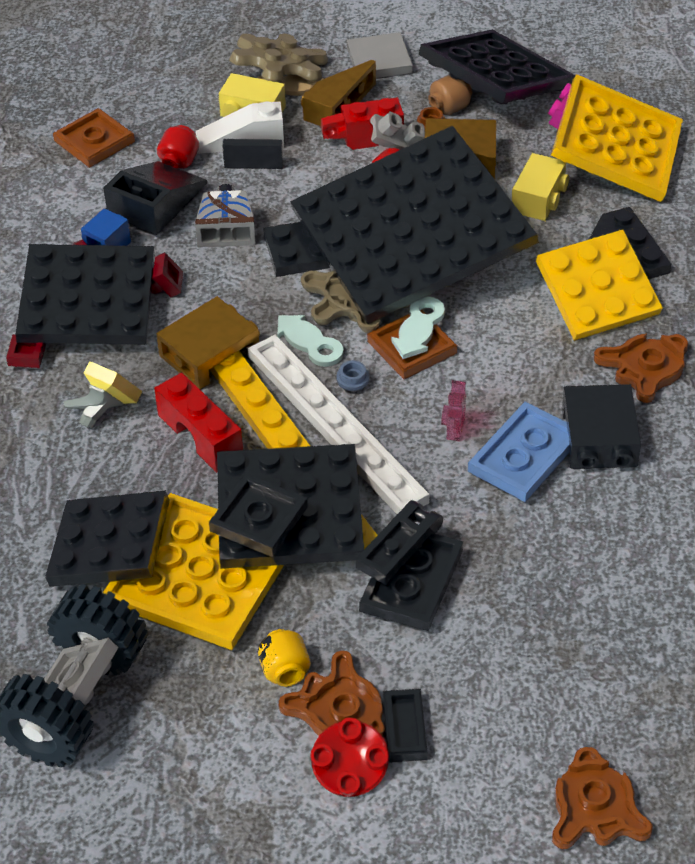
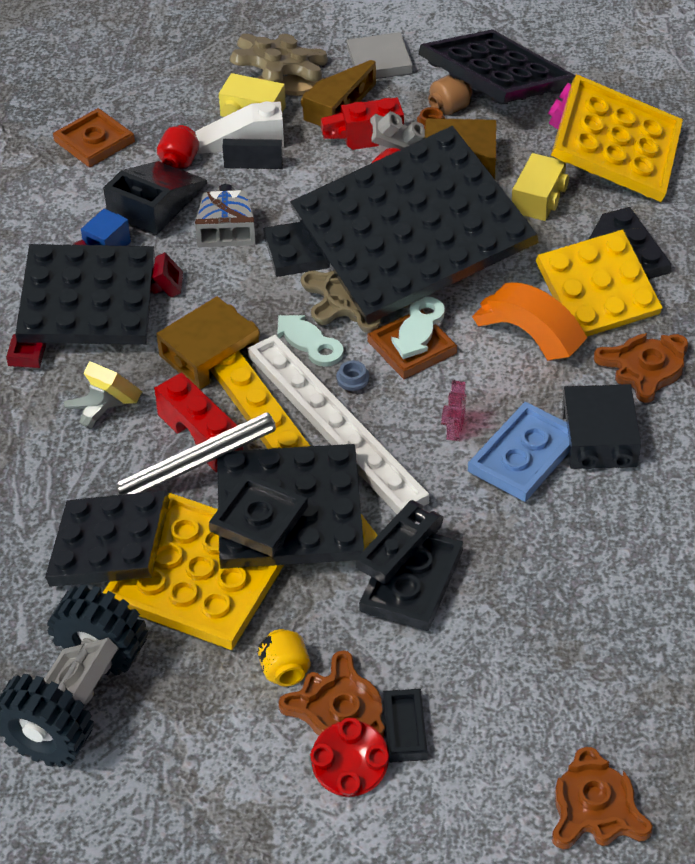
none -> axle [117,413,276,495]
none -> orange arch [472,282,587,361]

